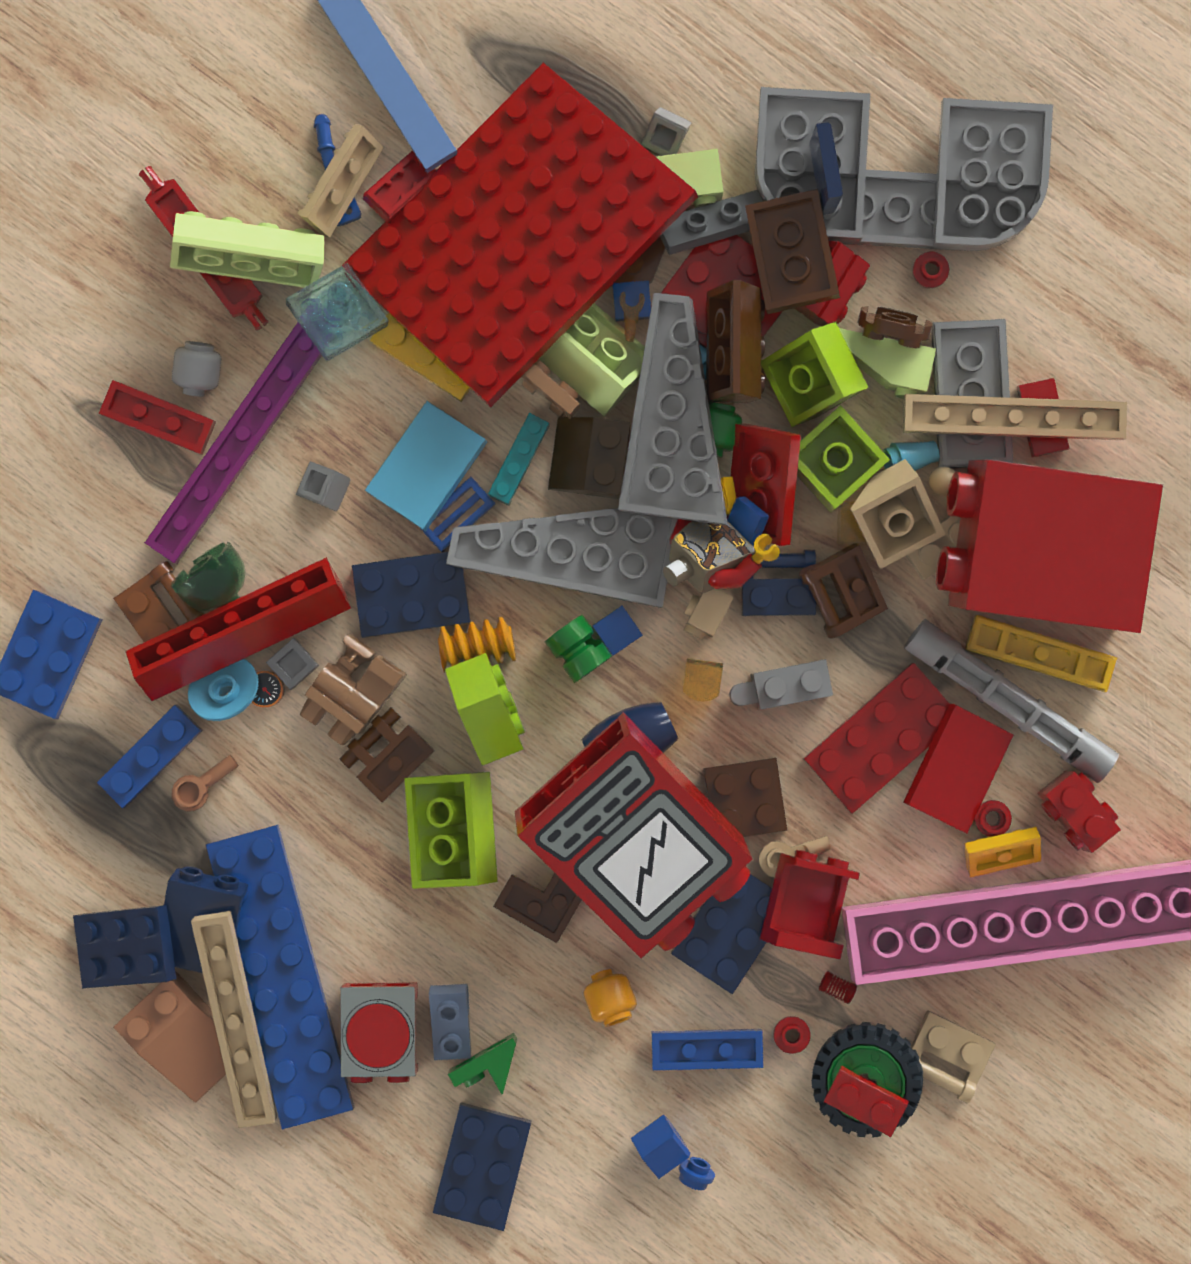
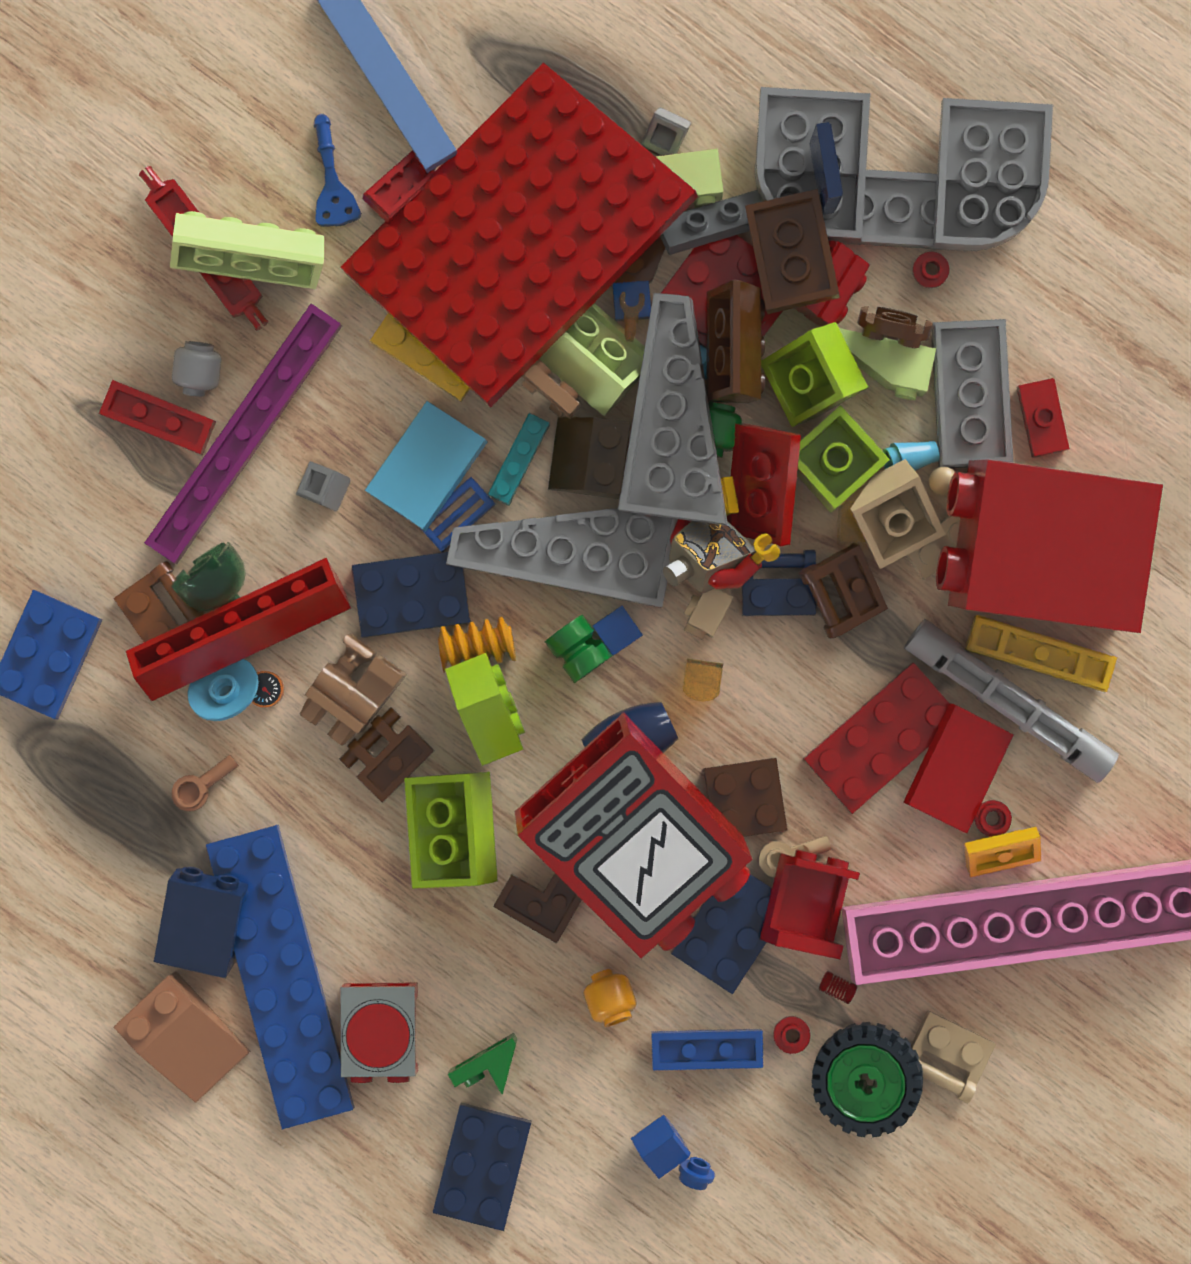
dark blue plate [73,905,176,989] -> none
blue plate [97,705,203,808] -> none
tan plate [191,911,277,1128] -> none
flat silver plate [266,638,319,690] -> none
clear light blue plate [286,263,389,362] -> none
tan plate [297,124,384,238] -> none
sand blue plate [429,984,471,1060] -> none
blue tile [727,496,770,547] -> none
light grey brick [729,659,833,710] -> none
red plate [824,1066,909,1137] -> none
tan plate [903,394,1127,440] -> none
red brick [1037,771,1121,853] -> none

